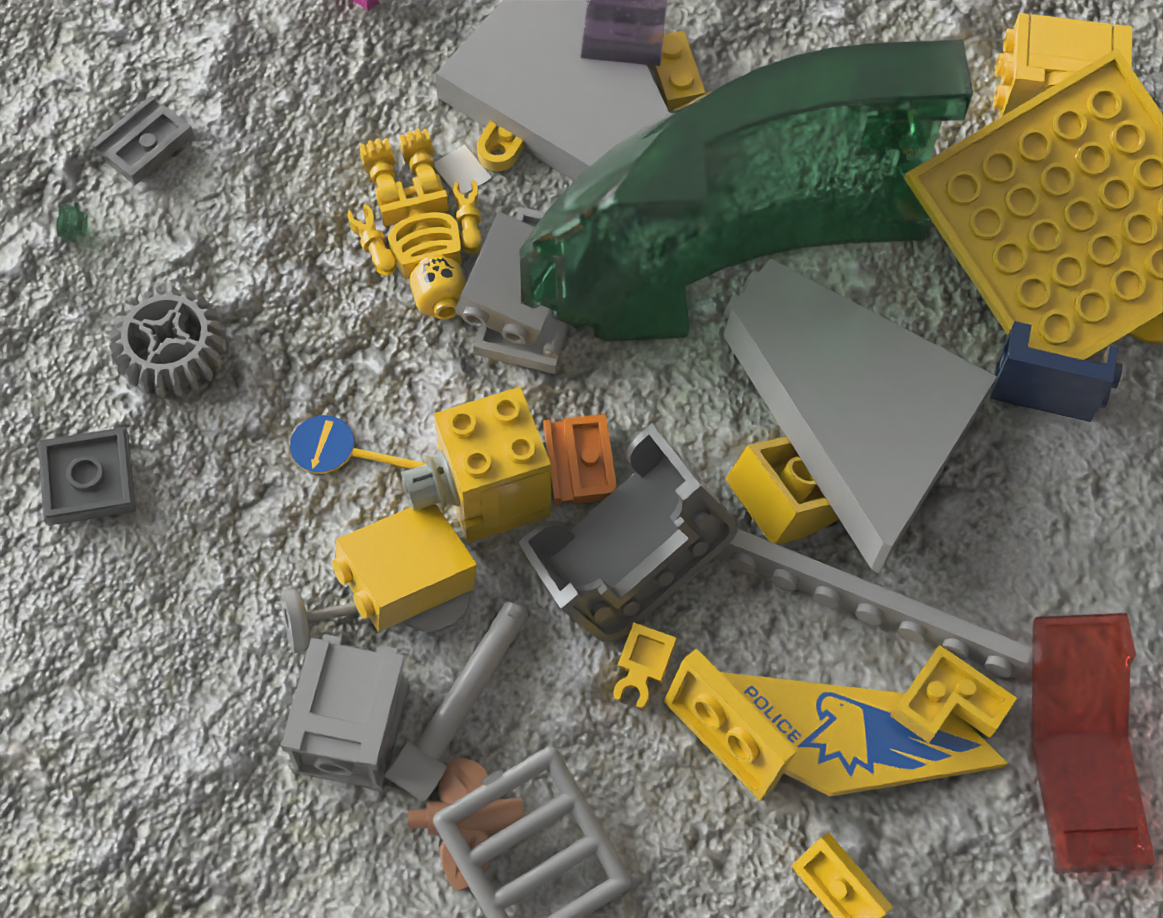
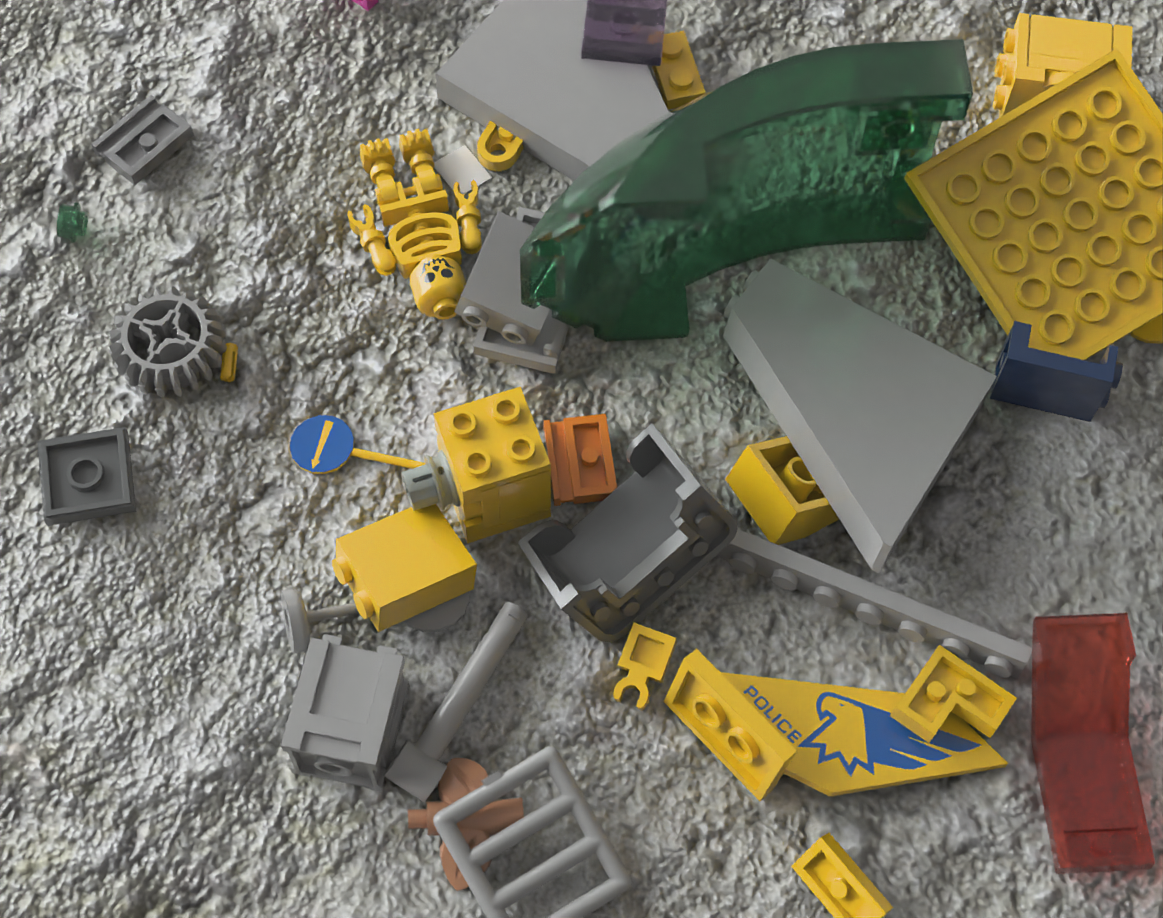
none -> yellow piece [220,343,238,382]

